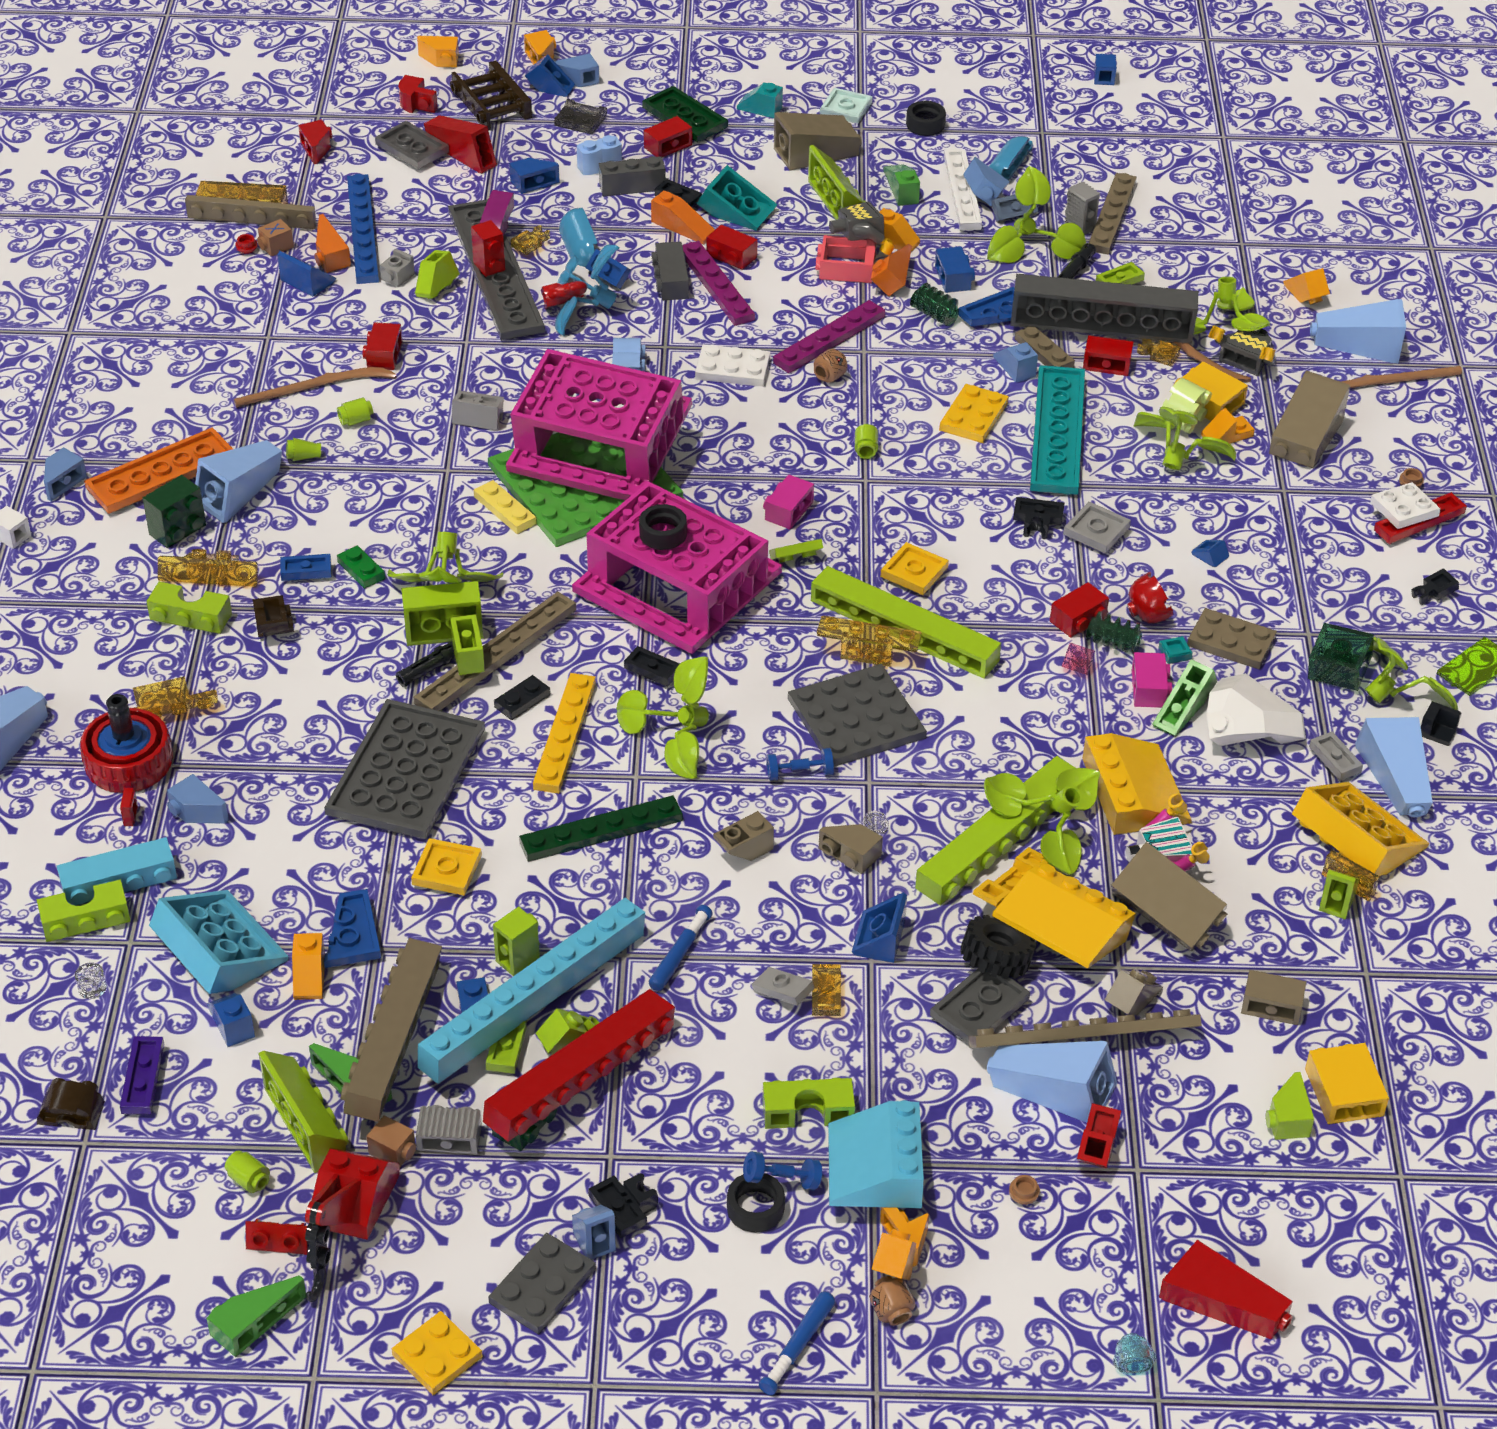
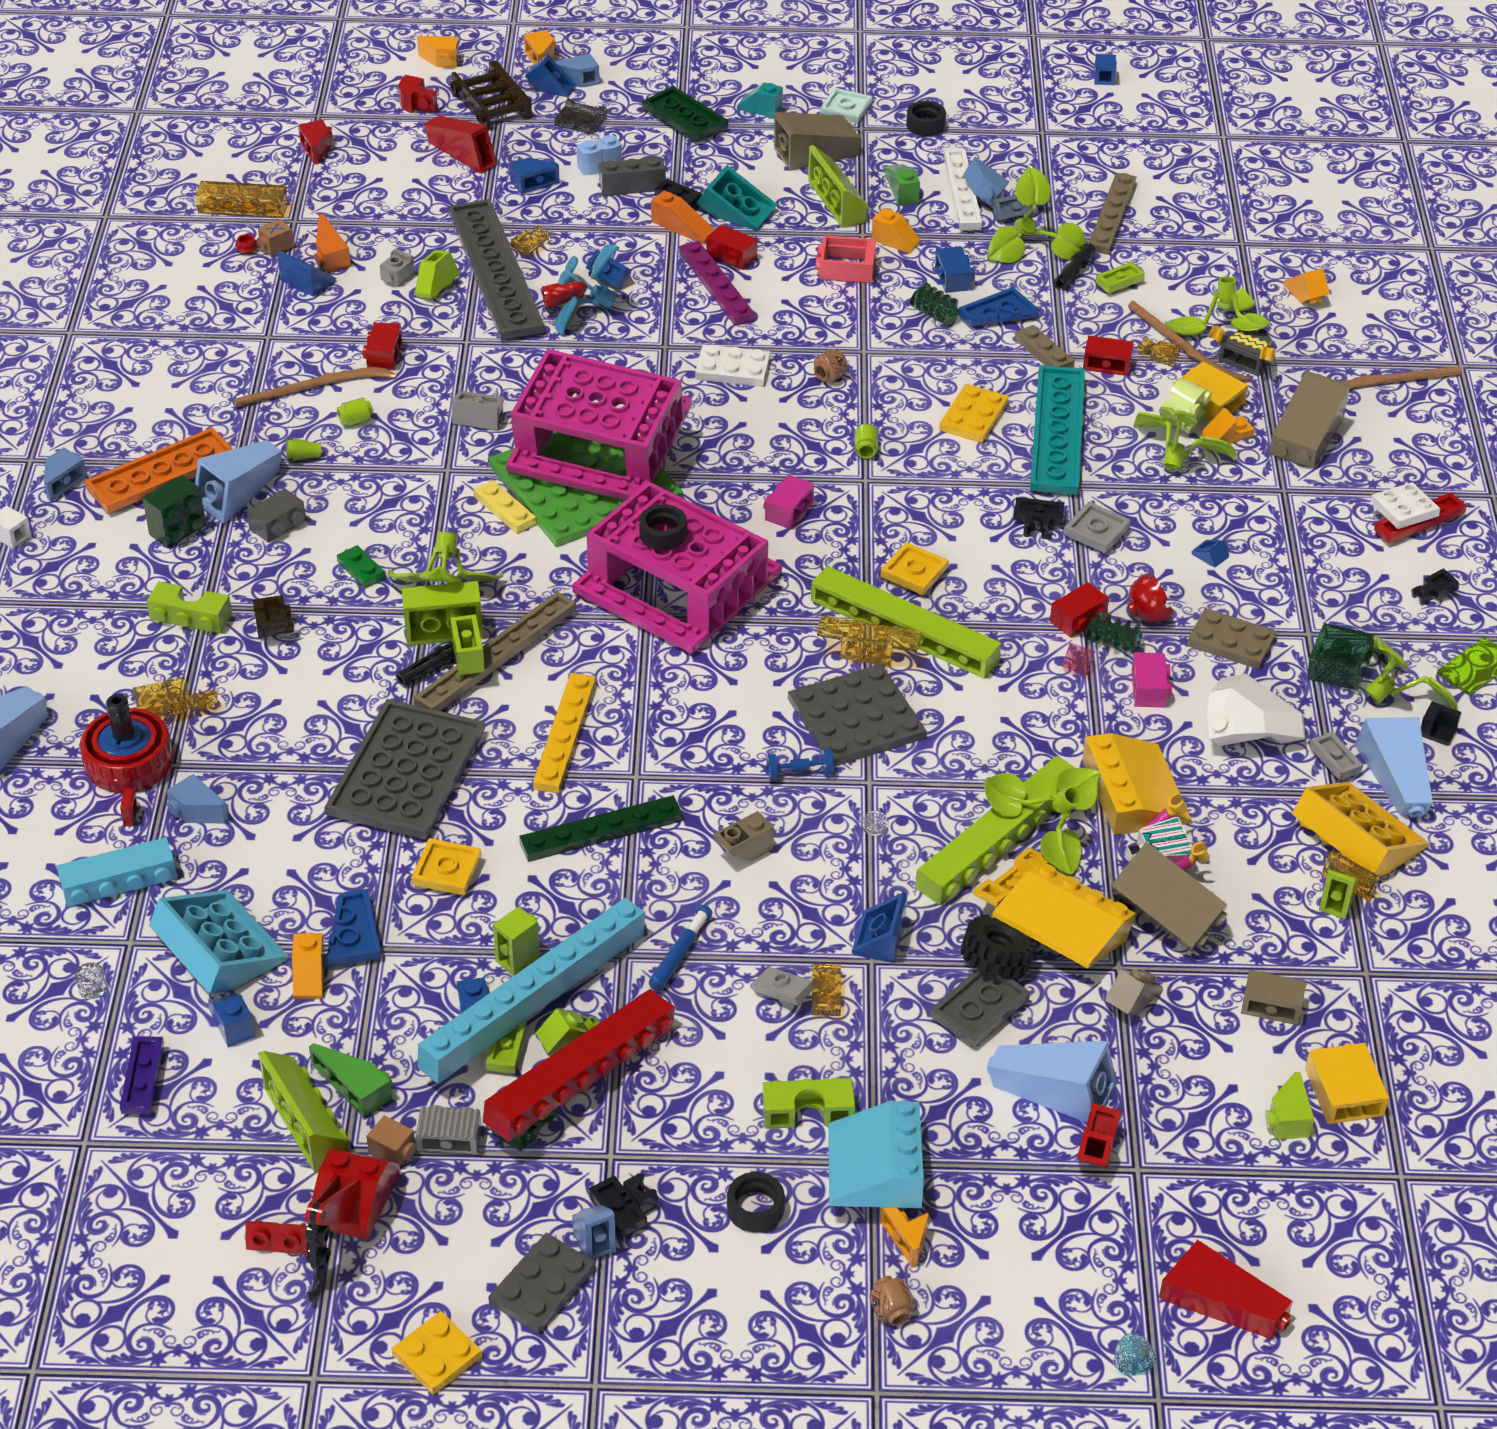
lime arch [36,879,131,942] -> none
dark brown cylinder [37,1078,105,1130] -> none
clear yellow bracket [158,549,258,587] -> none
dark tan plate [185,195,317,229] -> none
bright green slope [206,1275,306,1357] -> none
lime brick [225,1150,270,1193] -> none
blue plate [280,554,332,581] -> none
dark tan brick [340,938,442,1122] -> none
blue plate [347,174,379,284] -> none
flat silver plate [375,121,449,169] -> none
red brick [471,220,505,277] -> none
magenta slope [479,190,514,236] -> none
black plate [494,675,550,720] -> none
dark azure brick [559,208,597,267] -> none
light blue brick [612,338,646,372] -> none
lime plant [616,656,709,779] -> none
black plate [624,646,680,687] -> none
red brick [643,116,692,157] -> none
dark grey brick [651,241,689,301] -> none
blue wheel [743,1151,822,1190] -> none
blue piece [759,1291,835,1395] -> none
lime plate [769,539,823,563] -> none
magenta plate [773,300,885,374] -> none
dark tan slope [818,824,883,874] -> none
dark grey torso [829,201,894,255] -> none
orange slope [871,244,912,297] -> none
light orange slope [872,1229,916,1281] -> none
dark tan plate [968,1009,1202,1048] -> none
dark azure brick [989,136,1033,181] -> none
medium blue slope [993,342,1038,383] -> none
medium nougat plate [1009,1175,1040,1205] -> none
dark grey brick [1010,273,1199,343] -> none
light grey brick [1064,182,1100,235] -> none
bright green slope [1152,659,1217,737] -> none
teal tile [1158,636,1193,664] -> none
light blue slope [1310,299,1406,364] -> none
medium nougat plate [1399,468,1424,488] -> none
none -> dark grey brick [247,488,306,543]

